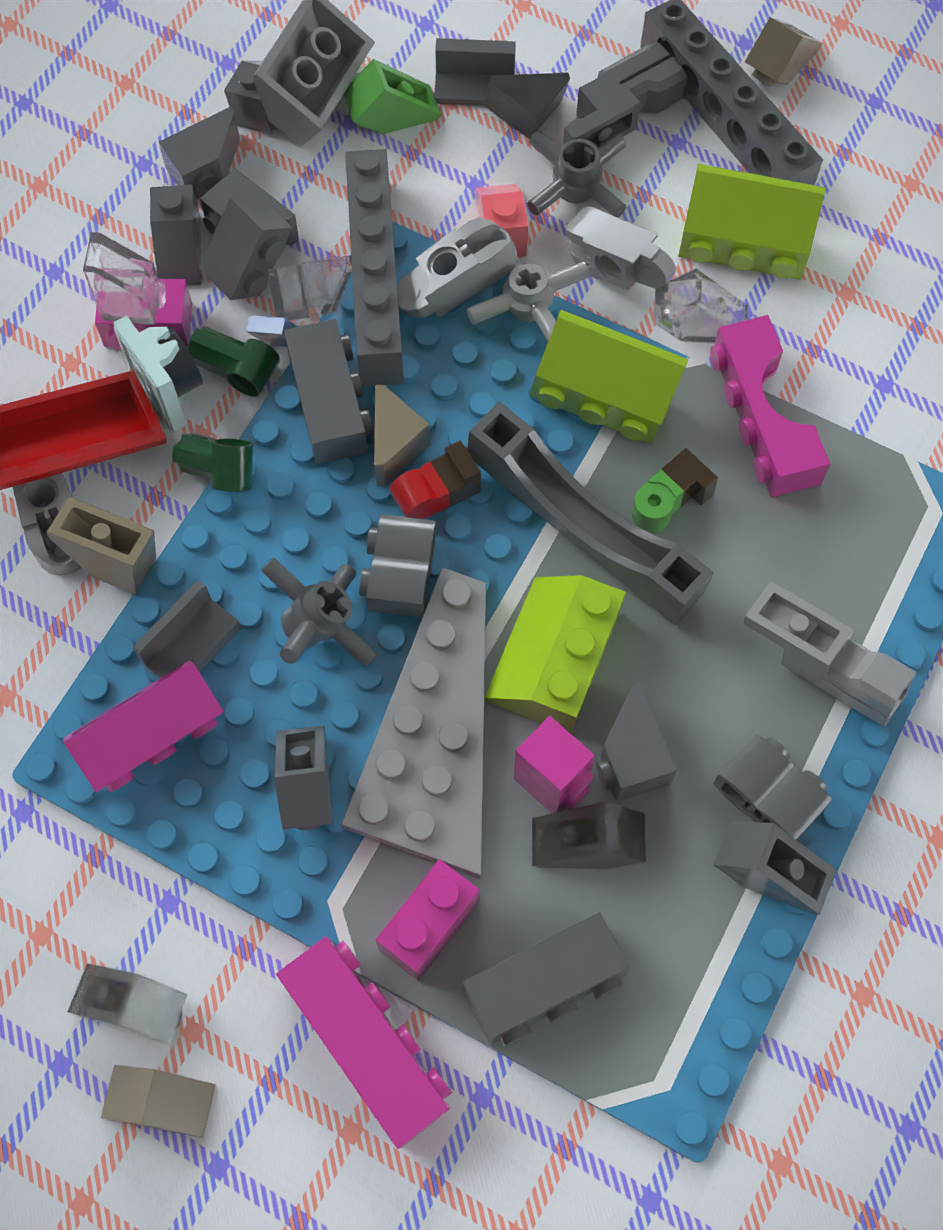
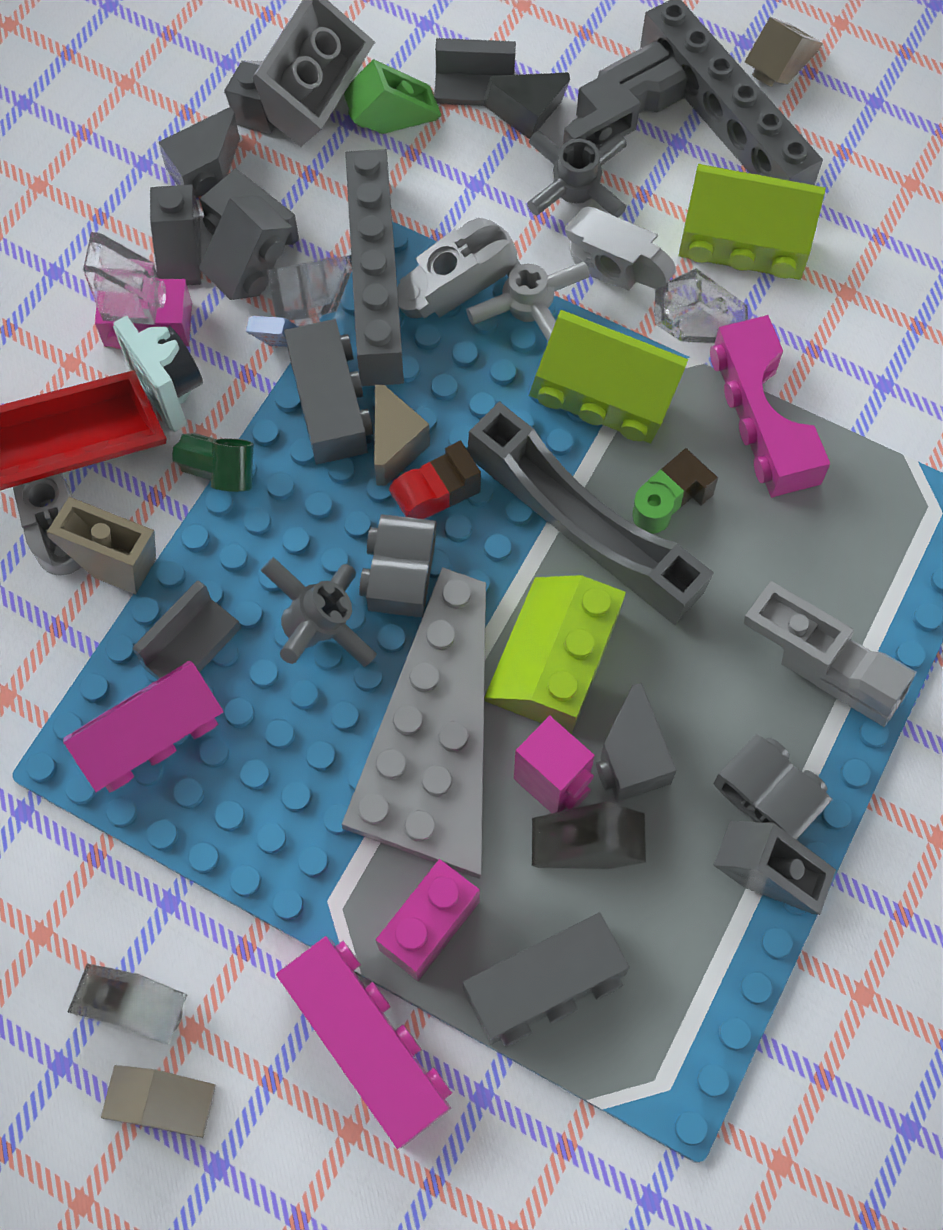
dark green piece [188,326,280,397] -> none
dark grey slope [274,725,332,830] -> none
coral slope [475,184,528,257] -> none

